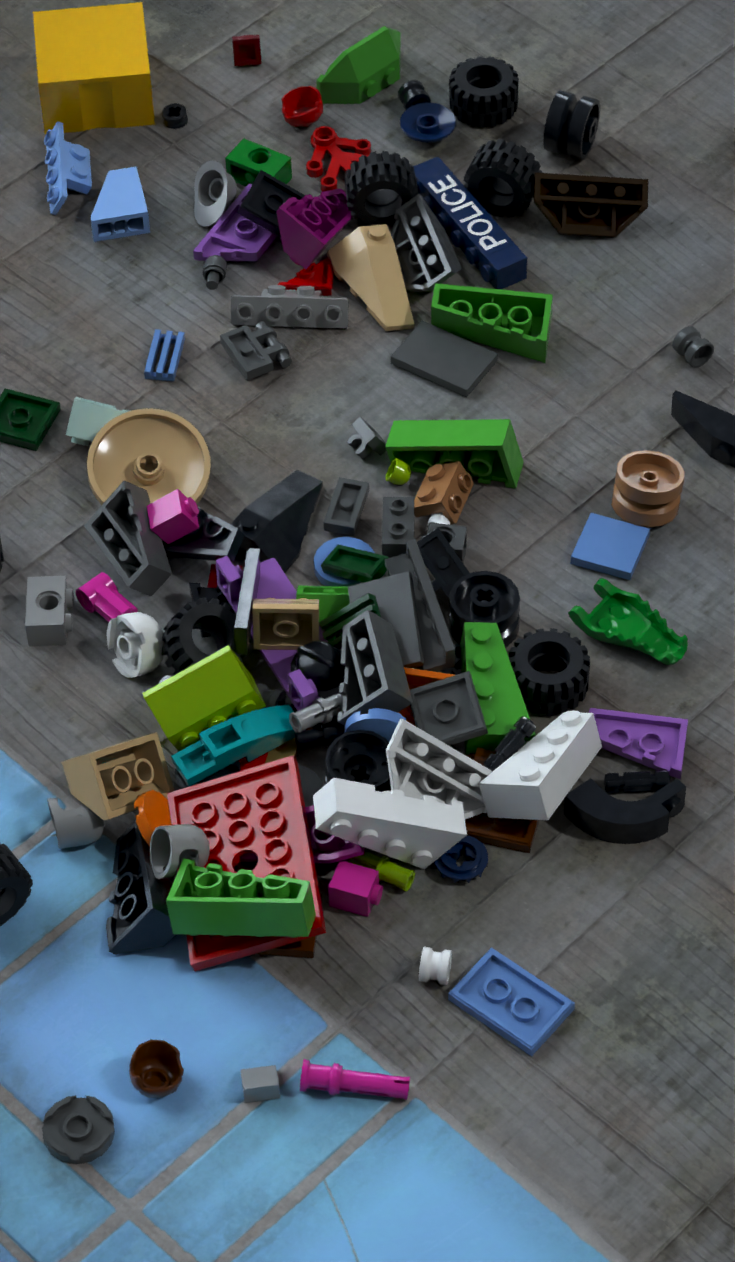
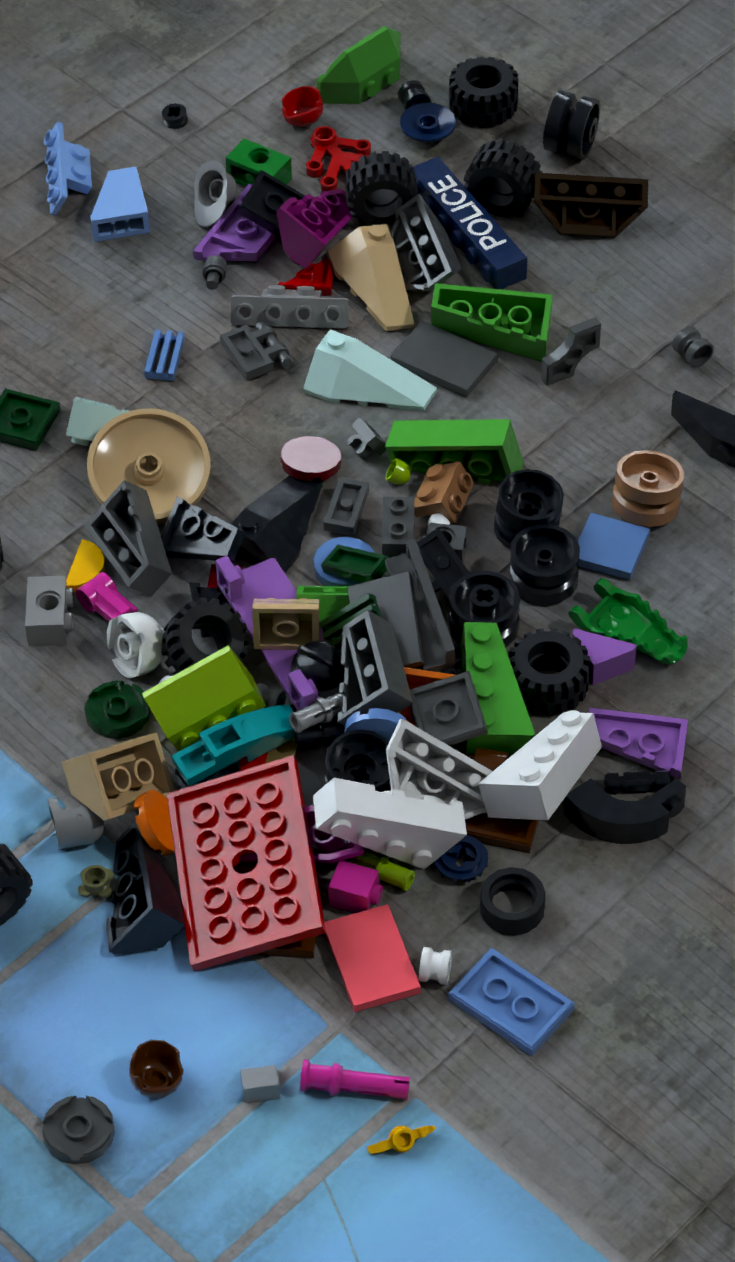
yellow tile [33,2,155,135] -> none
dark pink brick [147,489,199,544] -> none
light grey helmet [150,824,210,879] -> none
bright green wedge [166,858,316,938] -> none
dark red tile [232,35,262,66] -> none
tile [234,548,260,654] -> none
black axle [484,716,536,771] -> none
none -> yellow tile [66,539,105,593]
none -> olive plate [78,865,114,898]
none -> dark green tile [84,680,150,739]
none -> tile [281,436,341,481]
none -> light aqua wedge [303,330,437,411]
none -> coral tile [324,904,421,1012]
none -> yellow piece [367,1125,436,1154]
none -> black tyre [480,867,546,936]
none -> black wheel [494,469,564,549]
none -> black wheel [509,524,580,606]
none -> dark grey tile [541,317,601,386]
none -> medium lavender slope [572,628,636,685]

